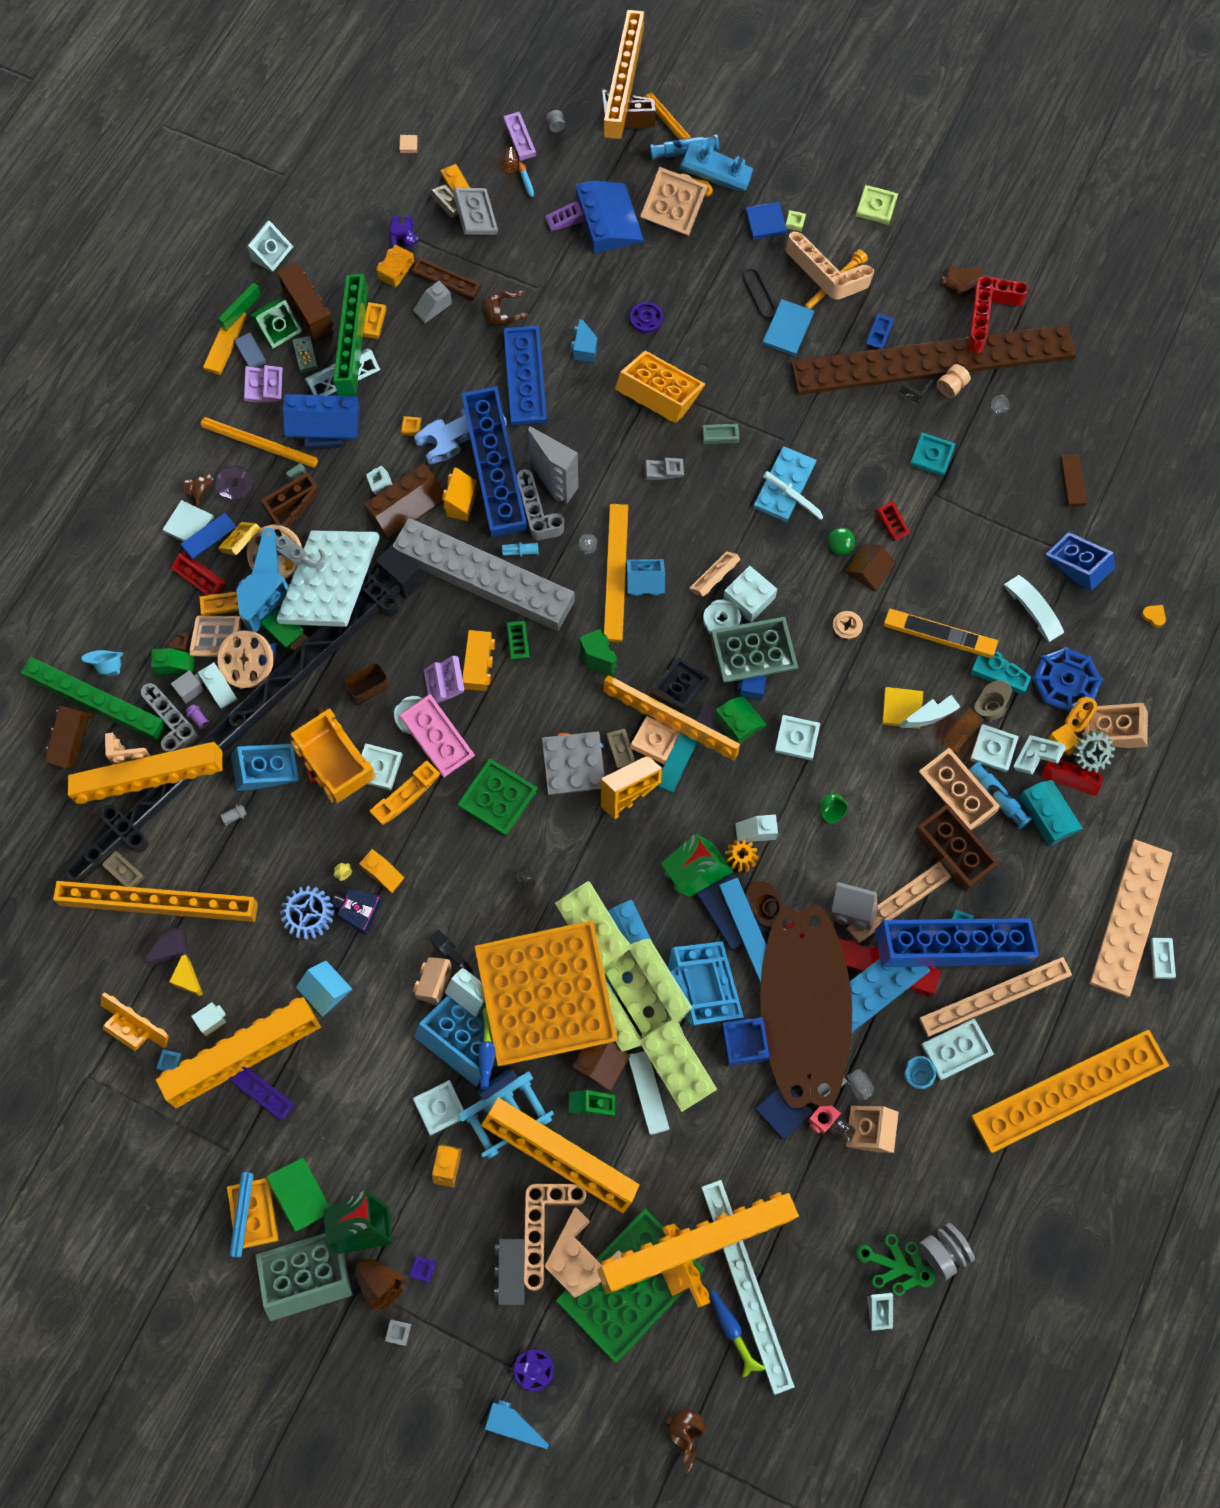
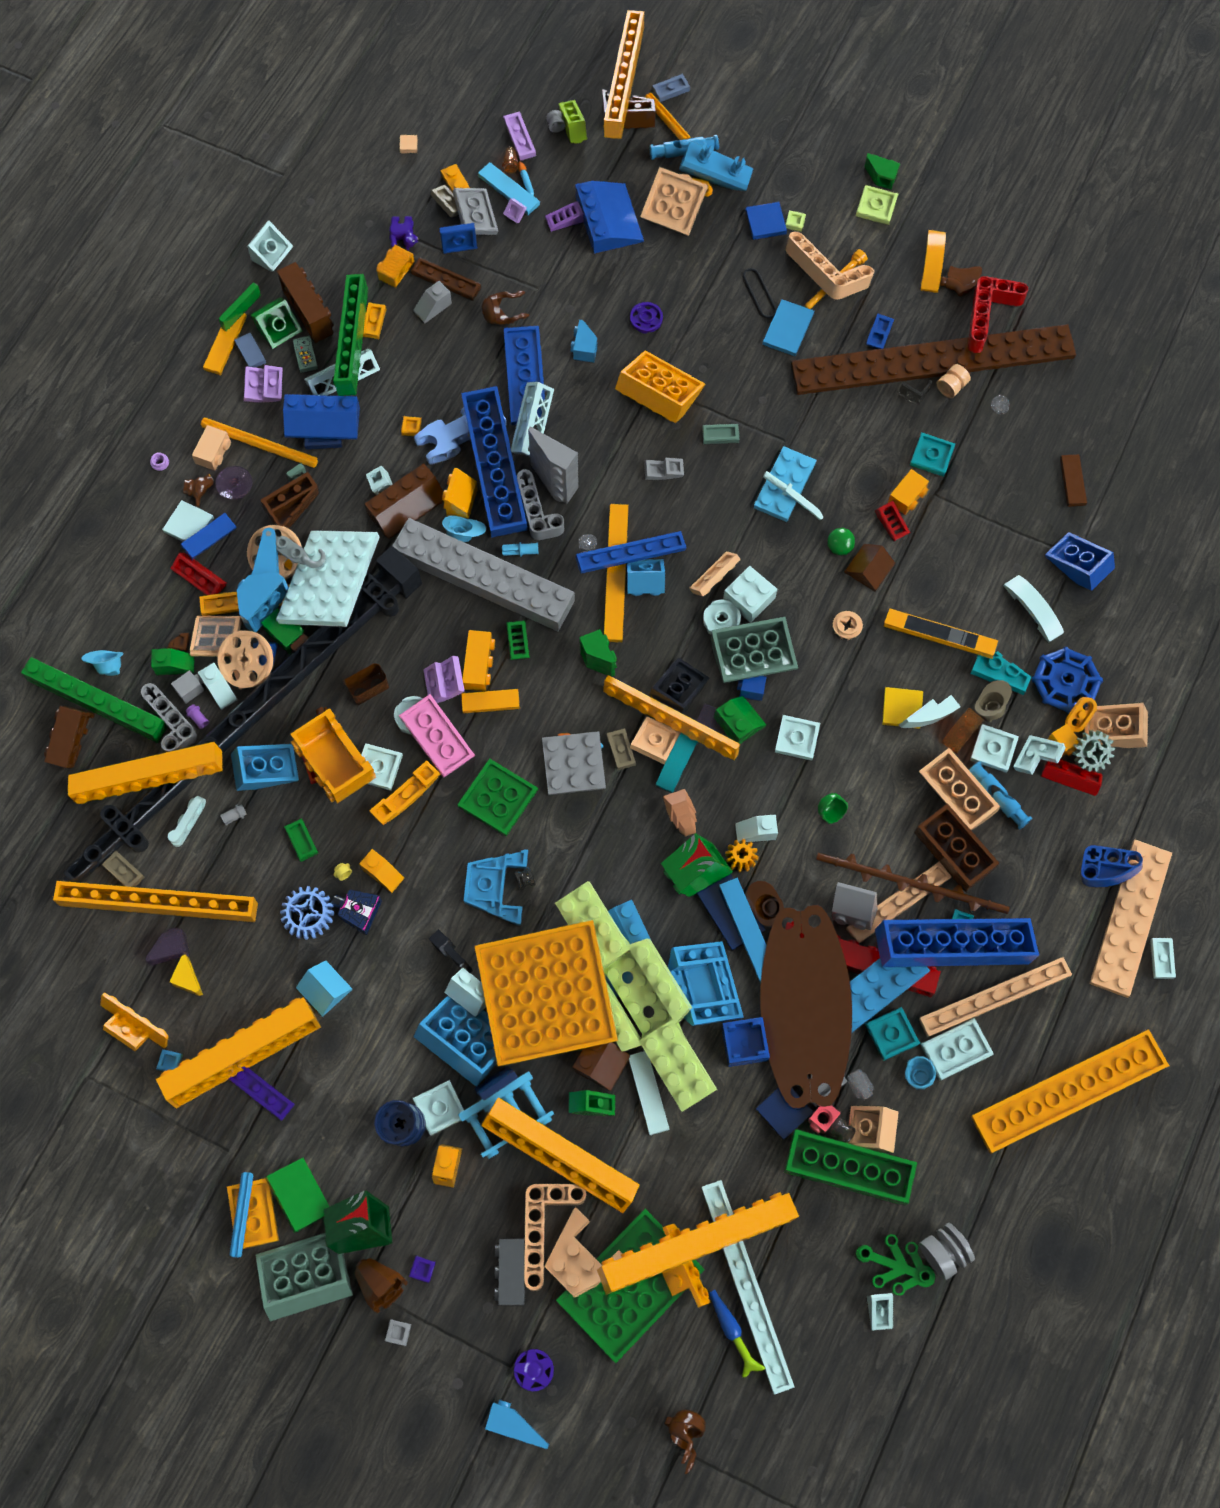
light nougat bracket [105,733,150,765] -> none
light aqua brick [191,1003,226,1036] -> none
yellow tile [218,522,260,555] -> none
light nougat slope [413,957,452,1006] -> none
blue piece [479,1008,495,1090] -> none
light orange wedge [601,756,662,820] -> none
teal slope [1019,780,1083,847] -> none
light orange tile [1141,605,1166,628] -> none
none -> lavender plate [150,453,169,471]
none -> light aqua plate [168,796,206,847]
none -> light nougat brick [192,425,231,471]
none -> green tile [284,818,319,862]
none -> dark blue wheel [374,1100,426,1147]
none -> blue tile [440,223,477,254]
none -> medium azure piece [442,516,486,542]
none -> light orange tile [461,689,520,713]
none -> dark azure wing [464,850,528,926]
none -> medium azure tile [478,162,540,215]
none -> lavender plate [503,198,527,223]
none -> light aqua fence [511,382,554,457]
none -> lime slope [559,100,587,143]
none -> blue plate [575,531,686,574]
none -> sand blue plate [652,74,690,102]
none -> nougat connector [663,789,697,837]
none -> green brick [784,1129,917,1206]
none -> reddish brown plant [816,852,1010,914]
none -> green slope [864,153,900,190]
none -> teal plate [865,1007,920,1061]
none -> light orange brick [888,469,929,515]
none -> light orange slope [921,230,946,293]
none -> blue beam [1081,845,1143,887]

